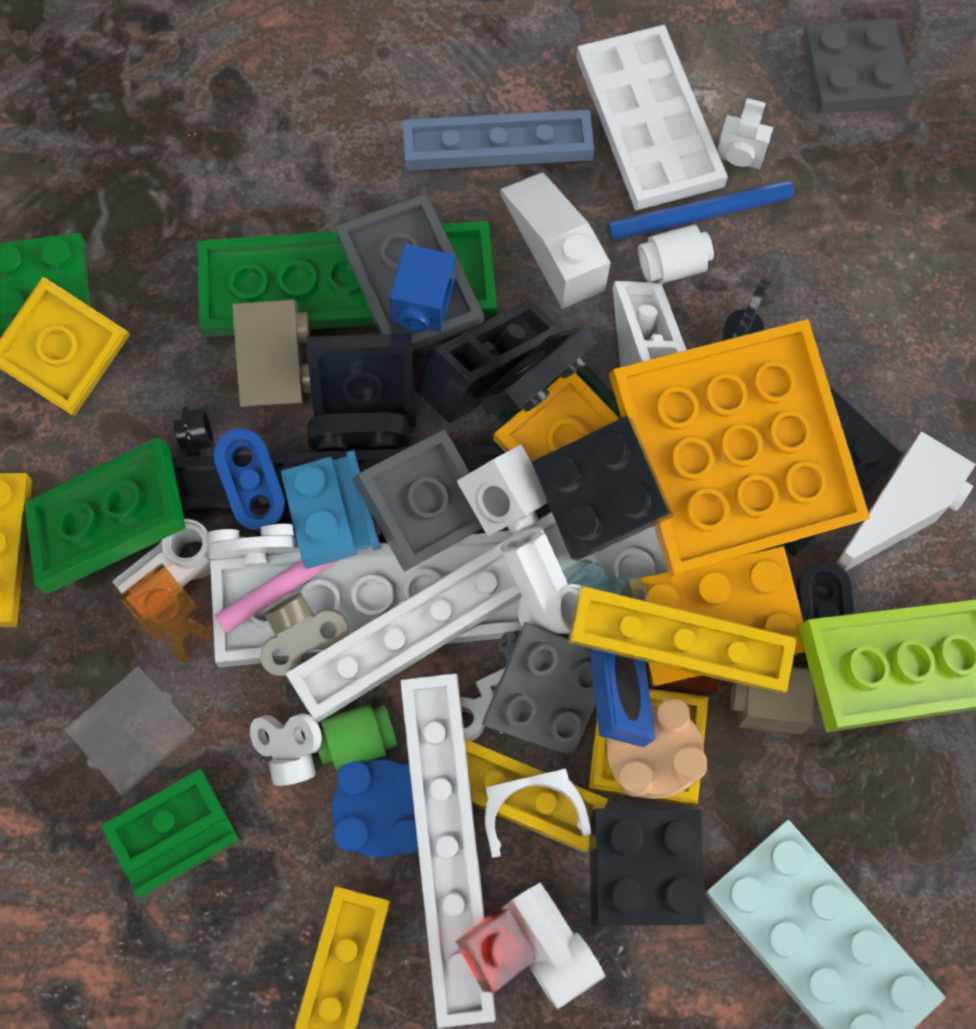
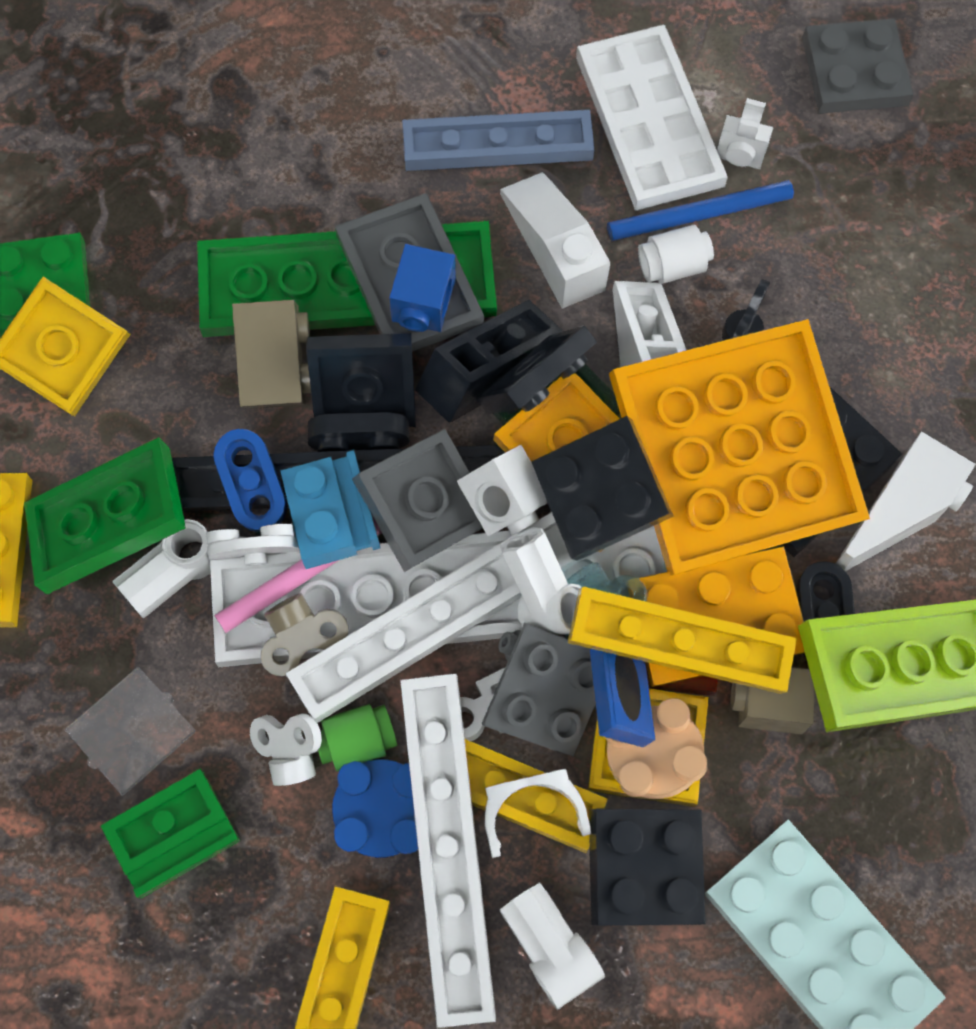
clear orange plate [118,563,212,662] -> none
black plate [173,407,214,456] -> none
clear red plate [456,909,536,993] -> none

